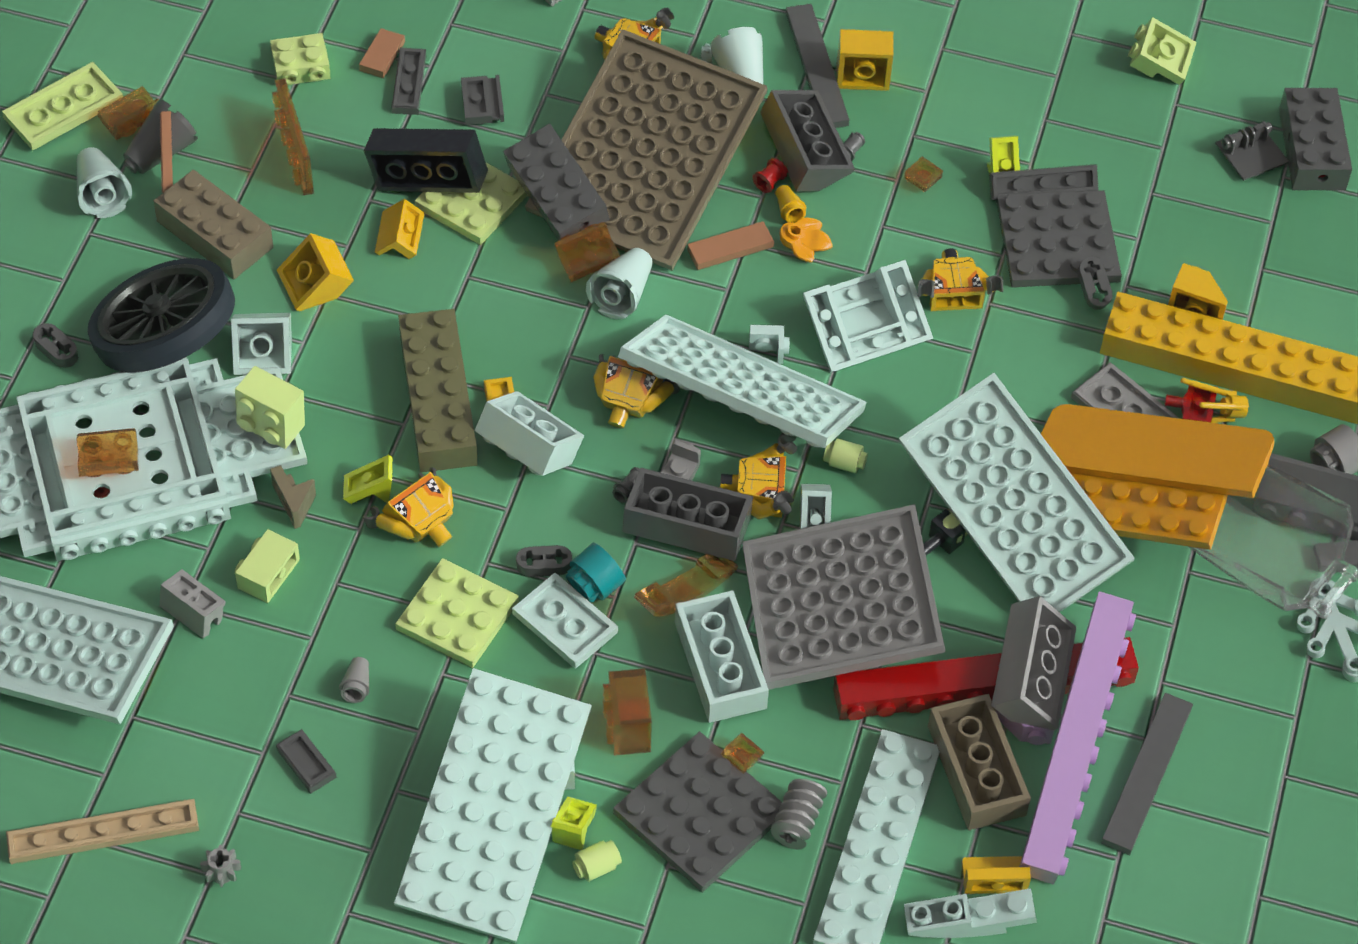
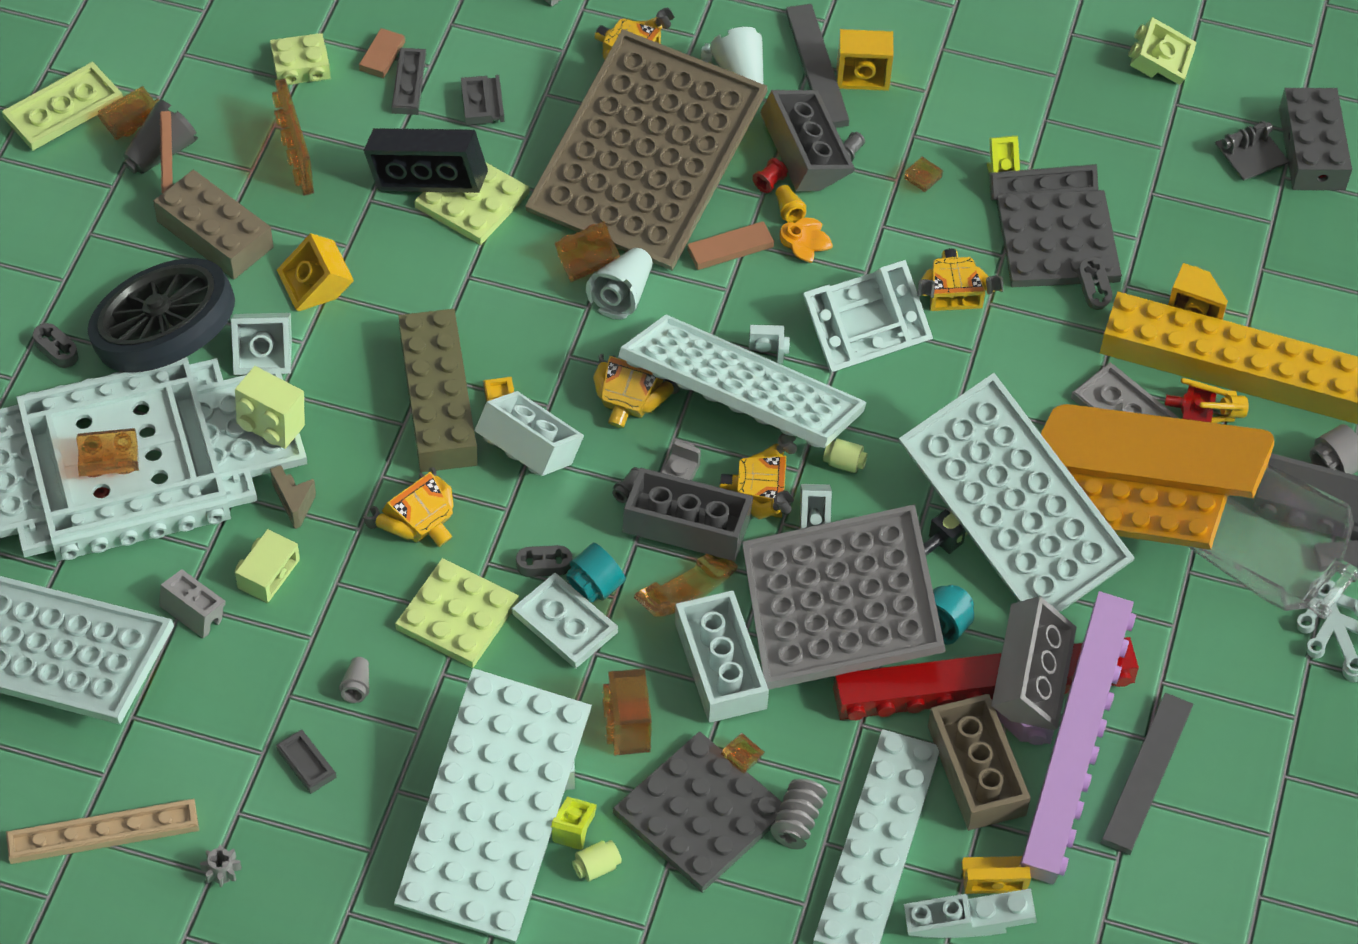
light aqua cone [77,147,132,218] -> none
neon yellow slope [343,455,392,504] -> none
yellow panel [375,198,424,259] -> none
dark grey brick [503,124,610,247] -> none
none -> teal piece [933,585,975,645]

